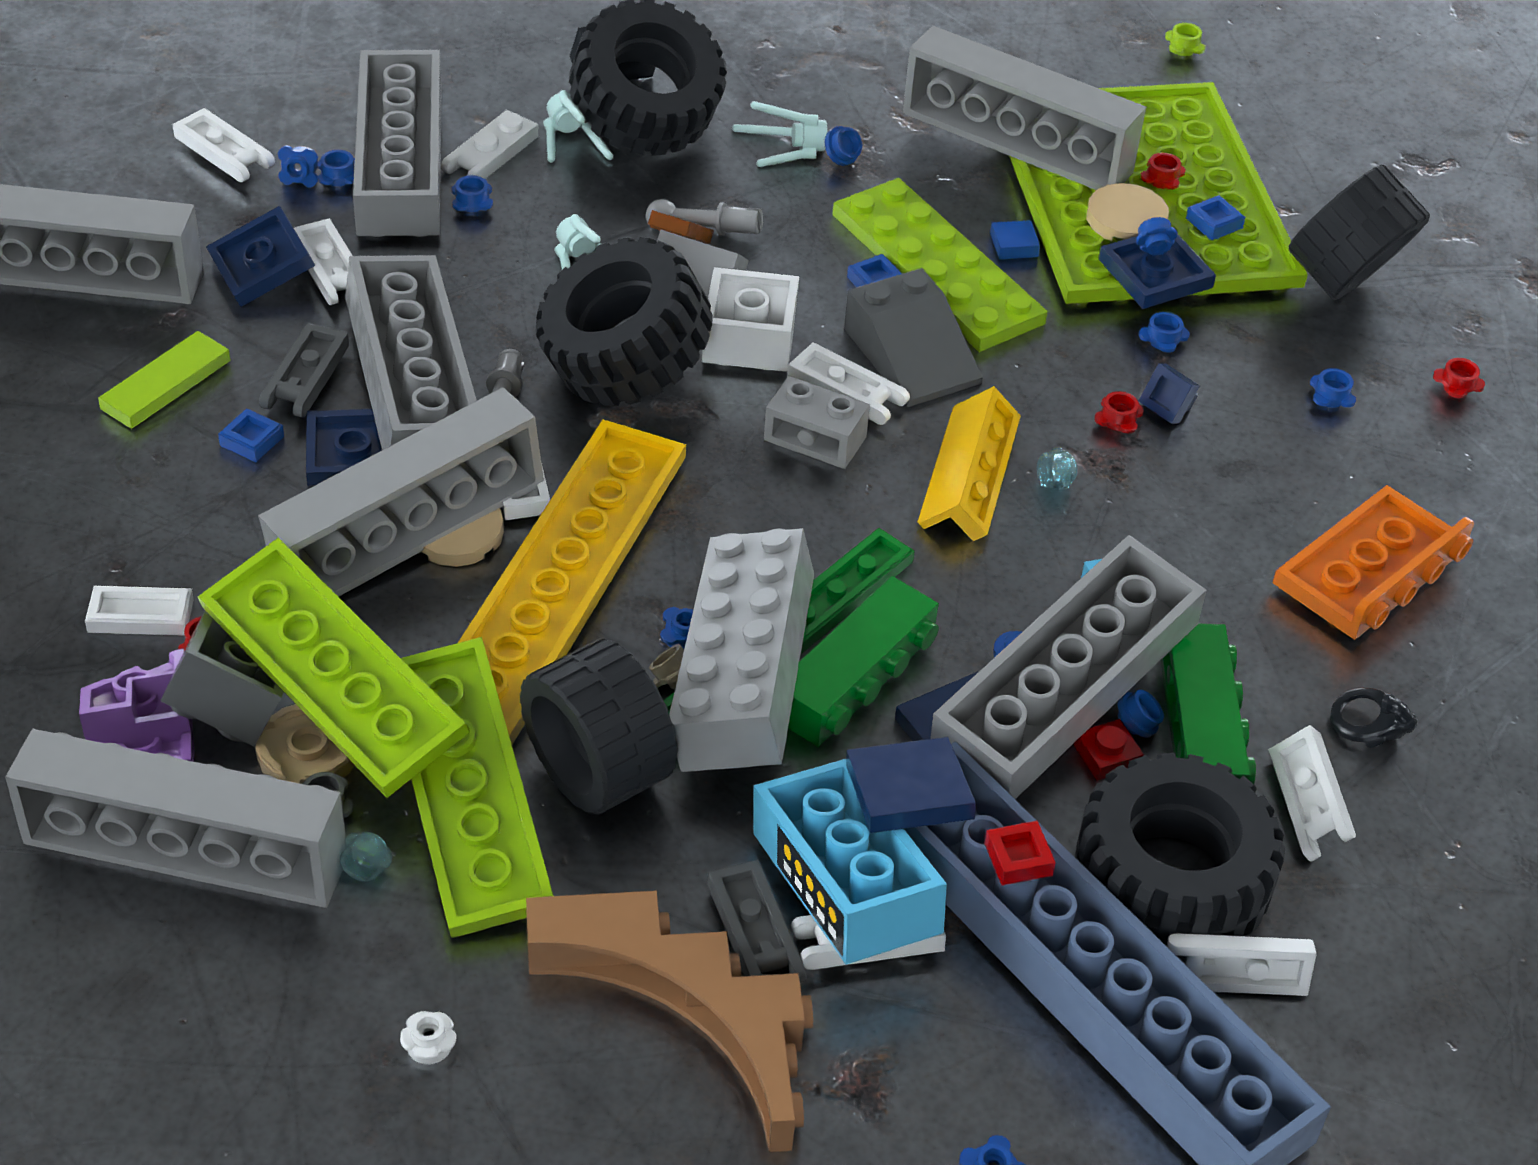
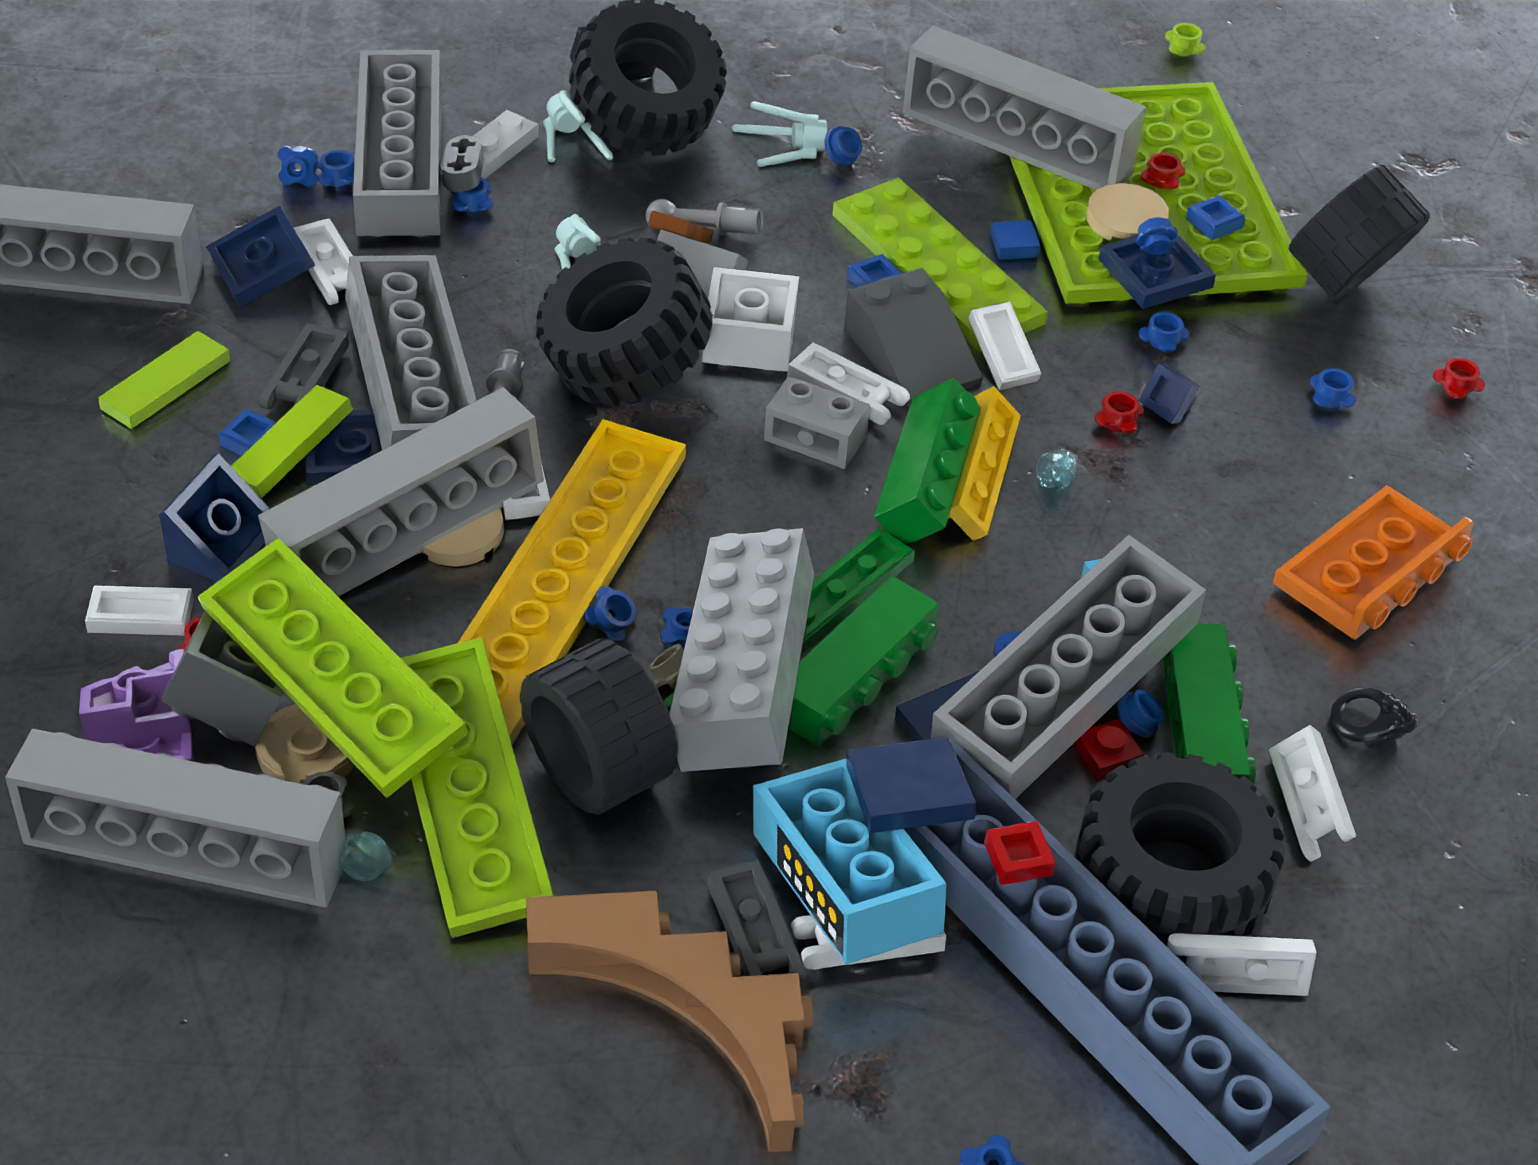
white hinge [173,108,275,183] -> none
white plate [400,1011,456,1064] -> none
none -> dark blue slope [159,453,270,582]
none -> lime tile [231,385,354,498]
none -> dark grey beam [441,135,484,192]
none -> blue plate [584,587,637,642]
none -> green brick [874,378,981,545]
none -> white tile [968,302,1042,390]

